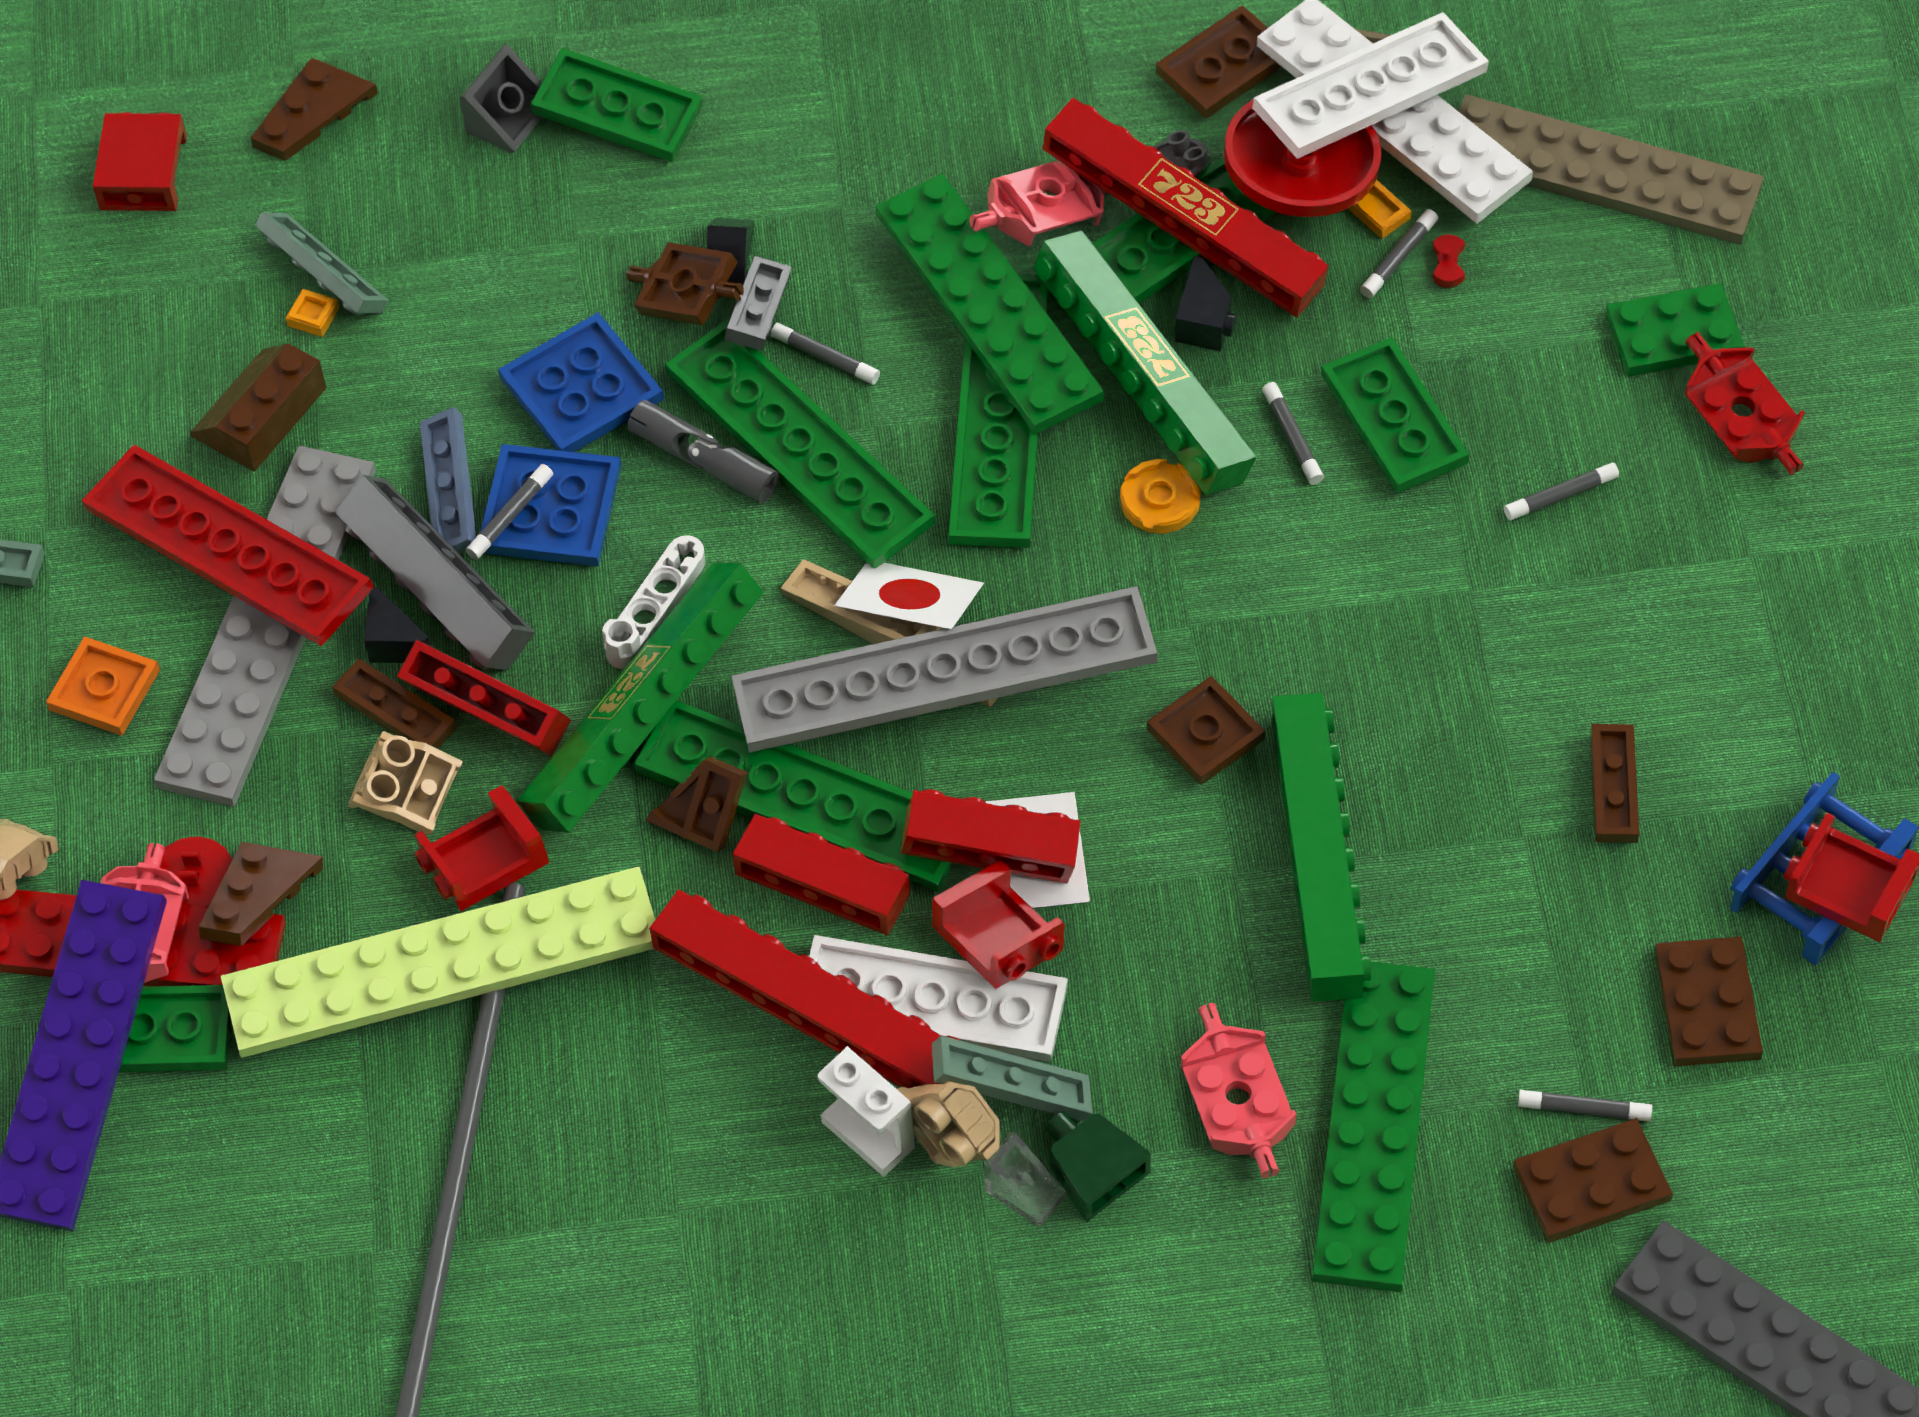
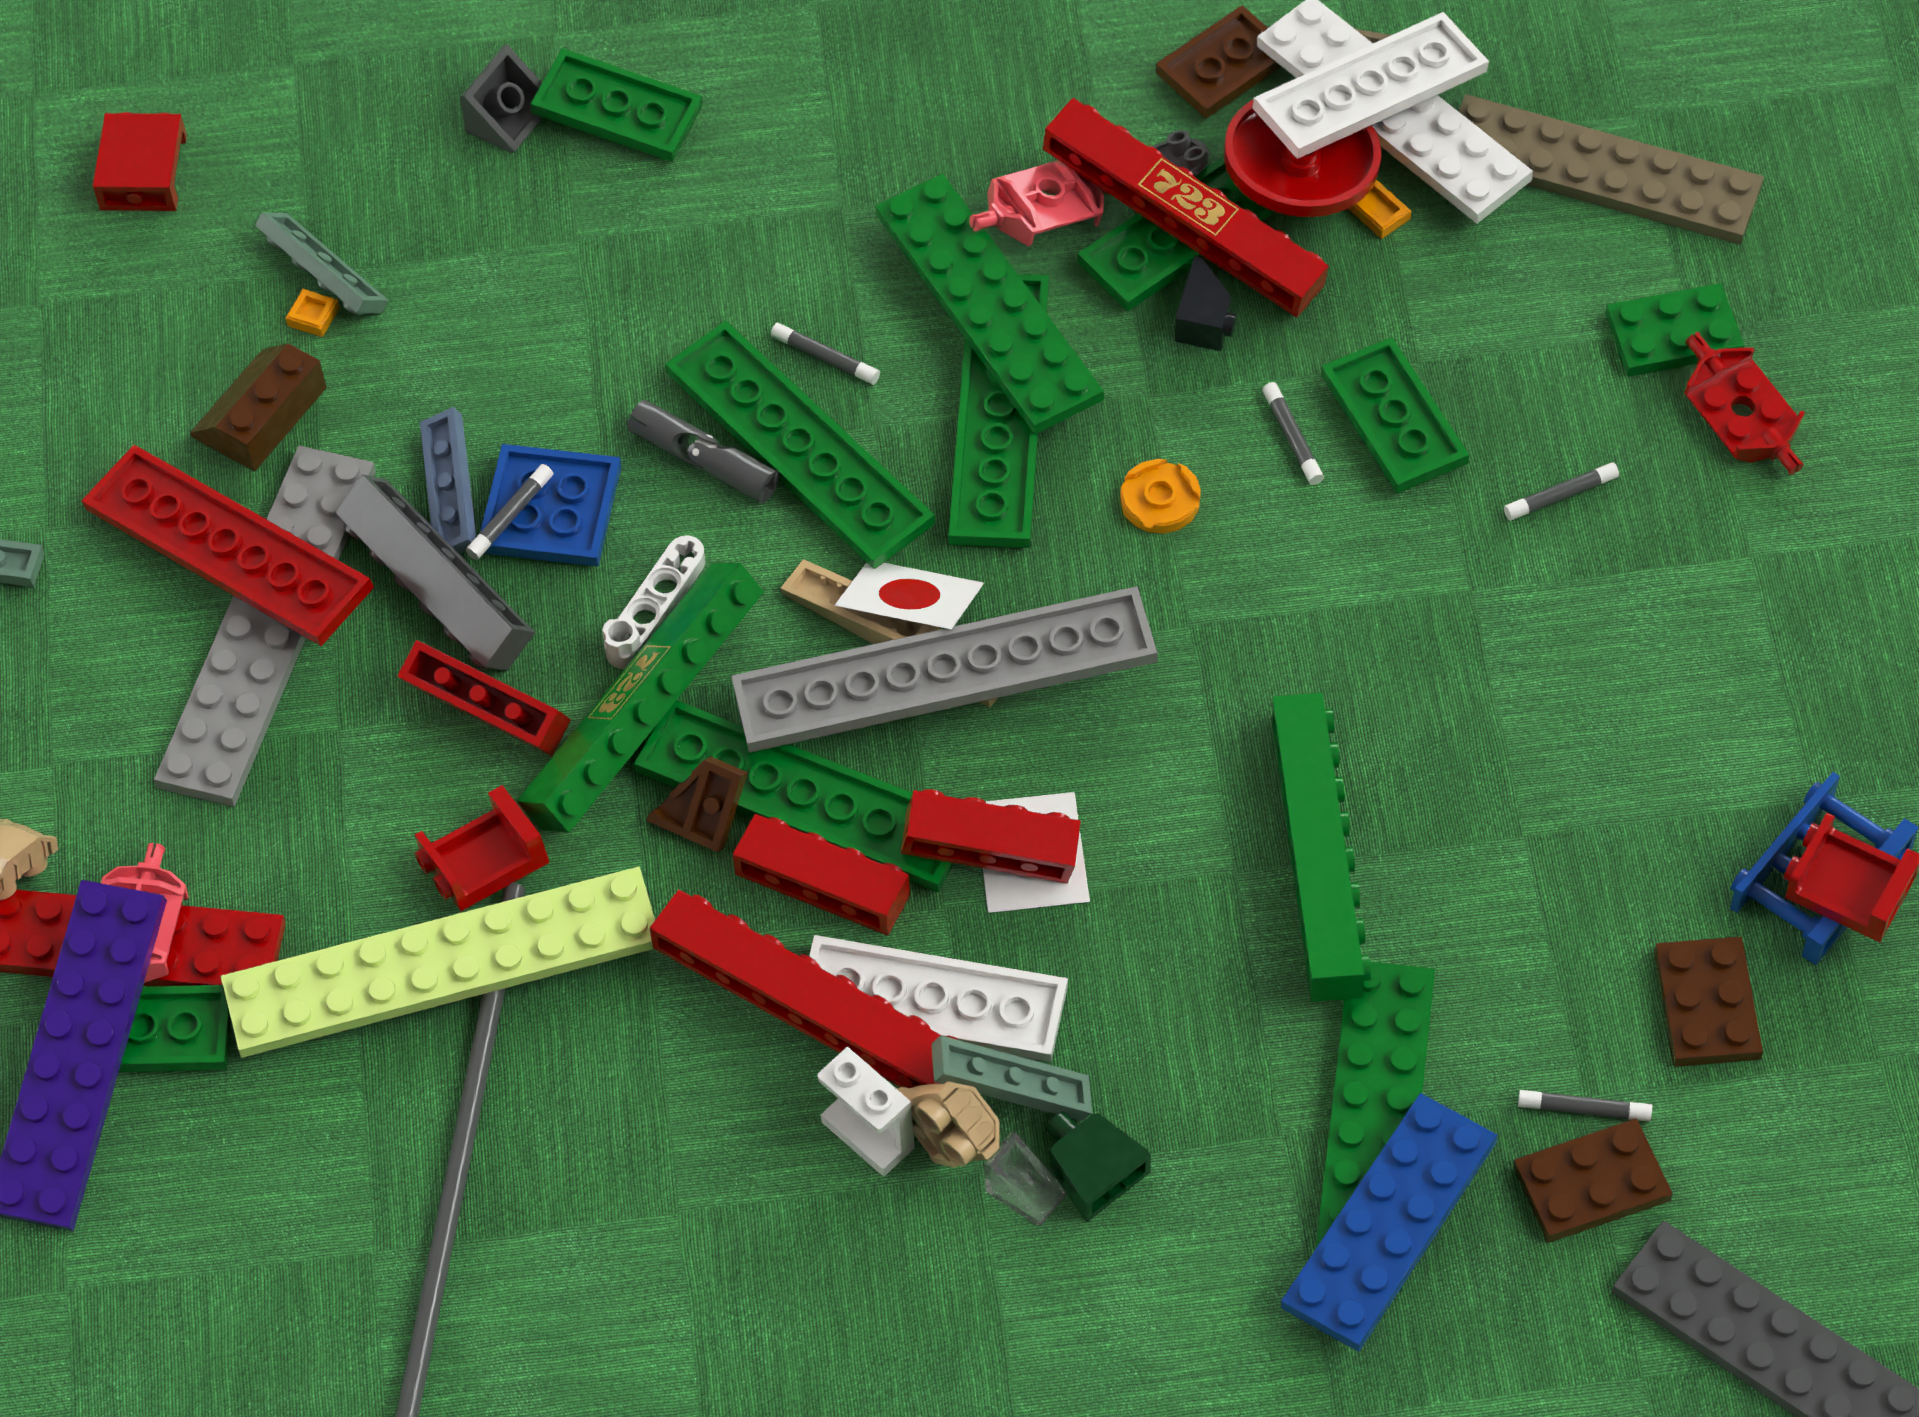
orange plate [46,636,160,736] -> none
red piece [160,836,233,908] -> none
reddish brown wing [199,842,323,946] -> none
reddish brown wing [251,57,378,161] -> none
reddish brown plate [332,659,457,749] -> none
tan slope [348,731,463,834] -> none
black slope [364,587,431,663] -> none
blue plate [498,312,664,452] -> none
reddish brown plate [627,242,744,325] -> none
black slope [707,218,754,285] -> none
plate [724,256,792,351] -> none
red panel [932,860,1065,989] -> none
brick [1033,230,1256,495] -> none
reddish brown plate [1147,676,1266,785] -> none
coral plate [1181,1003,1296,1178] -> none
dark grey bar [1360,209,1438,298] -> none
red piece [1432,234,1466,288] -> none
reddish brown plate [1590,724,1639,843] -> none
none -> blue plate [1281,1093,1497,1352]

